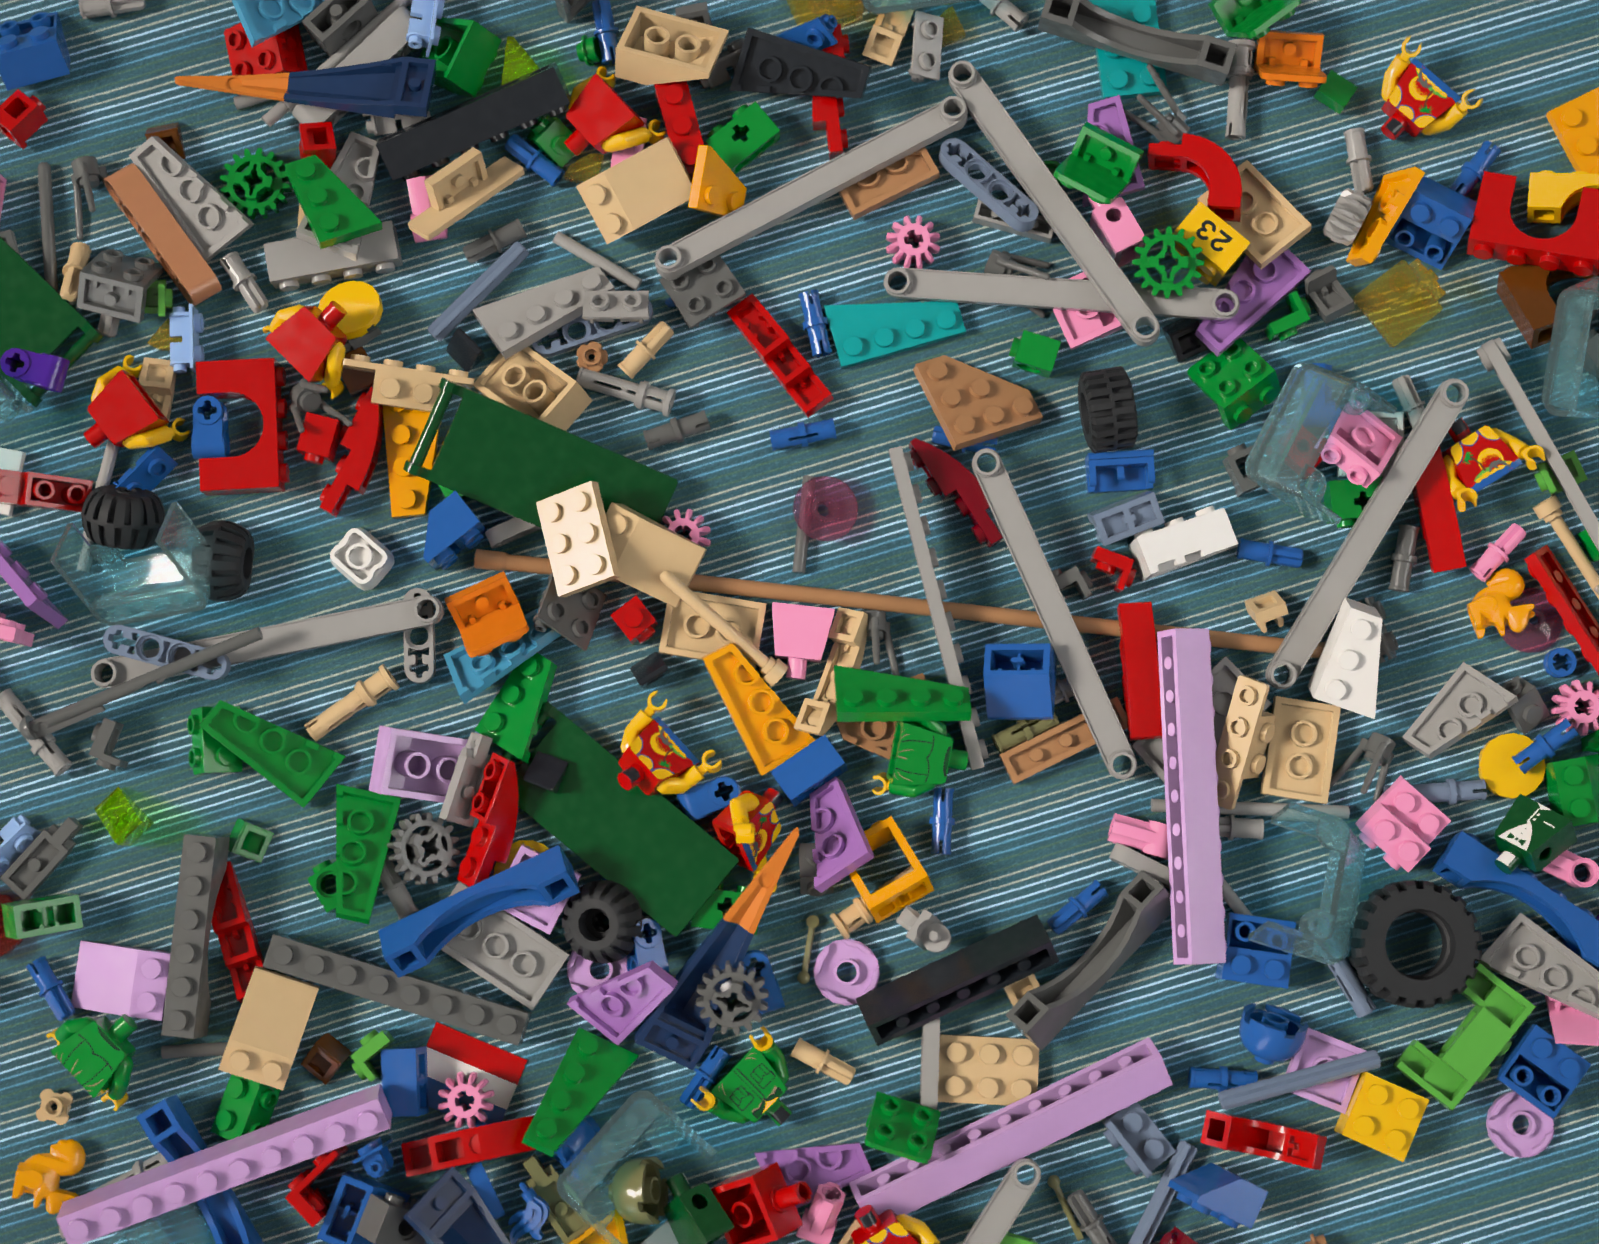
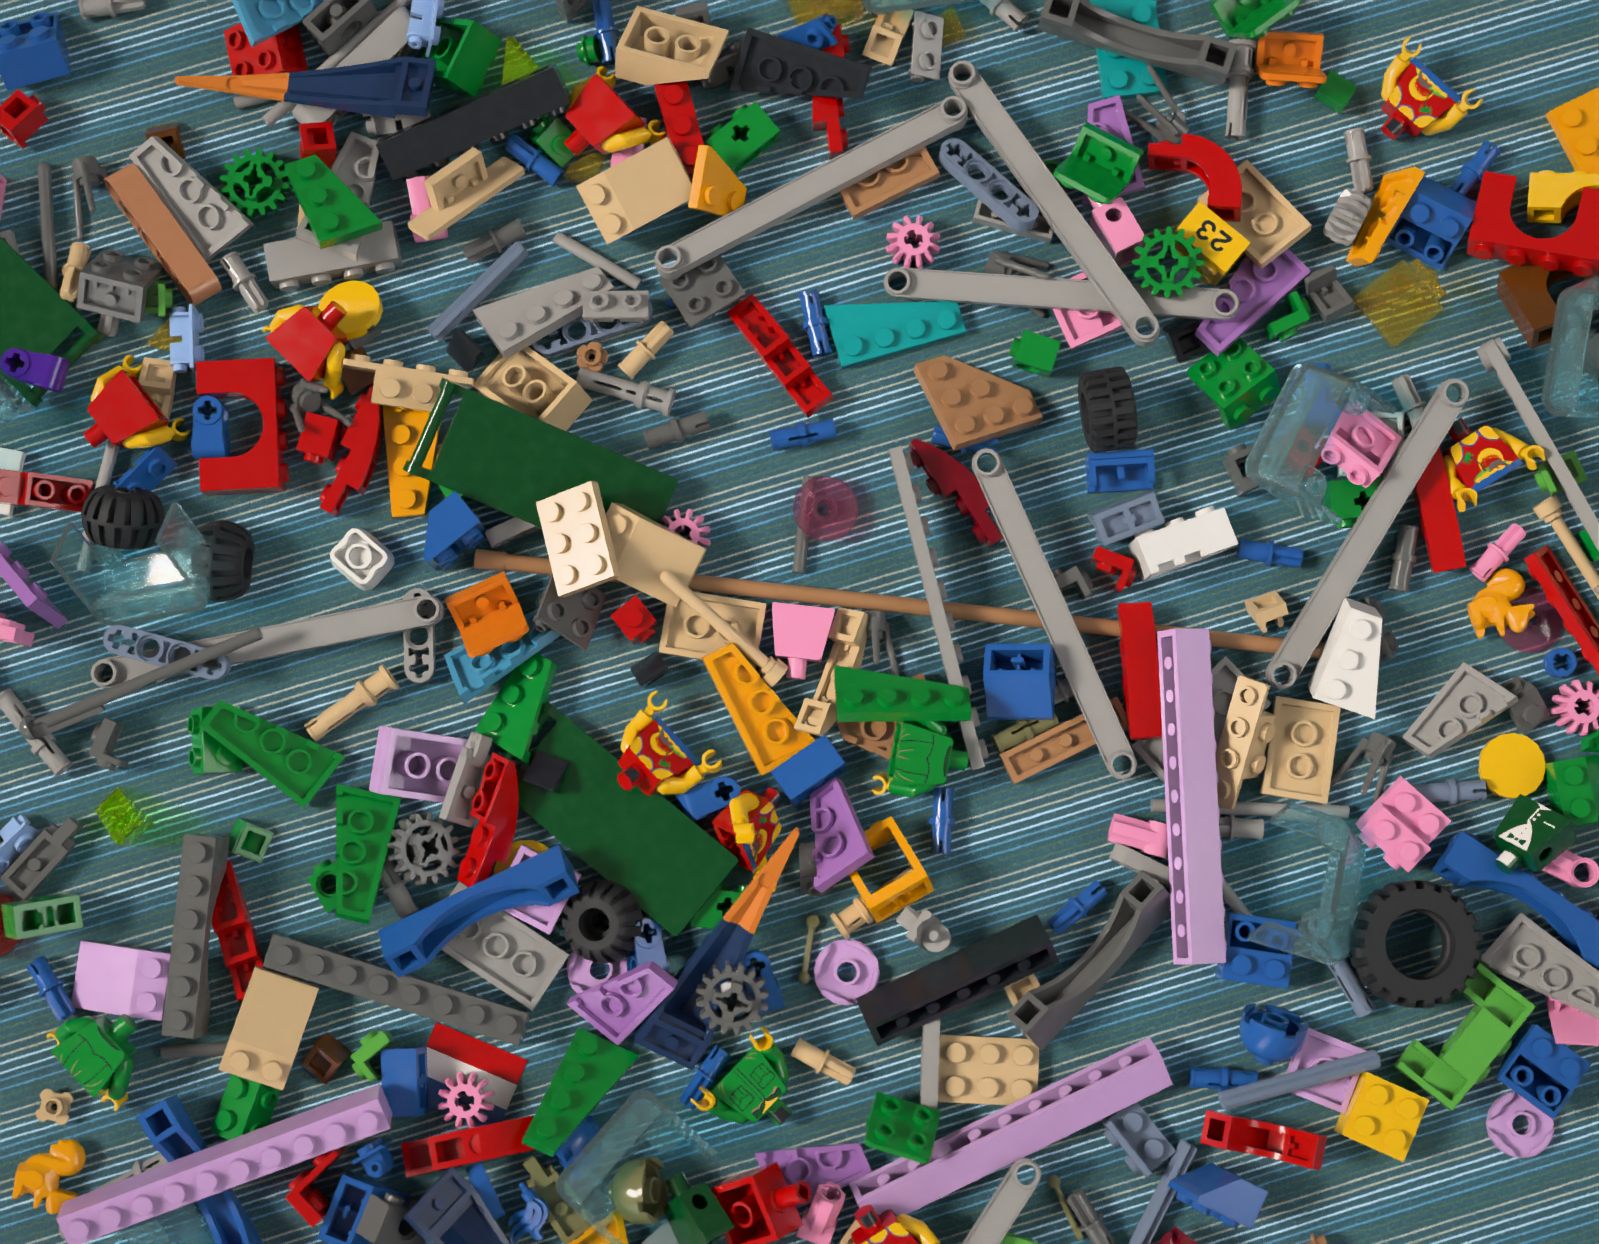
blue pin [1512,718,1579,774] -> none

